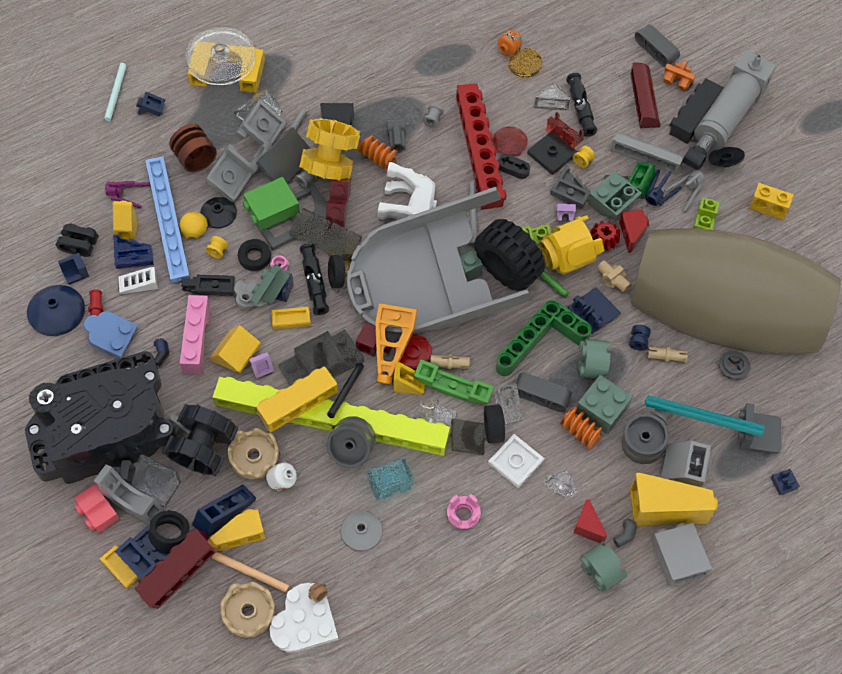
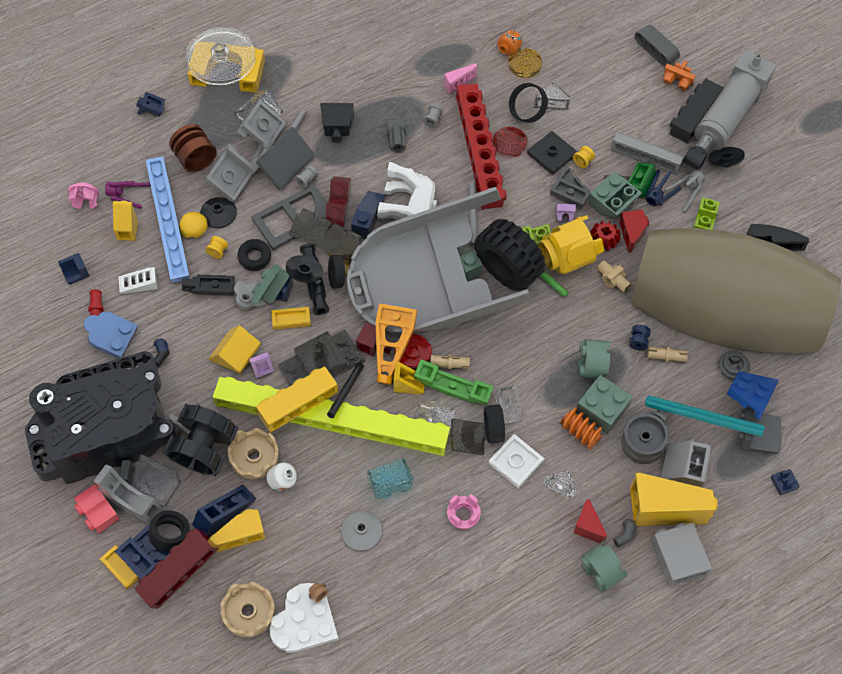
dark blue dish [27,285,85,336] -> none
black brick [55,223,99,257] -> none
light aqua bar [104,63,127,122] -> none
clear blue wing [113,235,154,269] -> none
bright pink arch [180,295,211,375] -> none
light nougat bar [212,552,290,593] -> none
bright green brick [242,177,300,231] -> none
bright pink plate [270,256,289,271] -> none
yellow piece [299,118,360,181] -> none
dark grey wheel [326,416,376,468] -> none
orange piece [358,135,397,171] -> none
green beam [496,300,591,376] -> none
black beam [498,154,530,179] -> none
dark grey beam [512,373,572,412] -> none
clear red hinge [546,112,584,148] -> none
black piece [566,73,598,137] -> none
dark blue hinge [568,287,621,334] -> none
dark red brick [630,62,660,128] -> none
yellow brick [749,183,794,220] -> none
none -> bright pink piece [68,182,99,209]
none -> black dish [285,255,323,283]
none -> dark blue slope [351,191,386,239]
none -> bright pink slope [444,63,477,93]
none -> black tyre [509,83,548,123]
none -> blue wing [727,371,779,419]
none -> black slope [747,224,809,251]

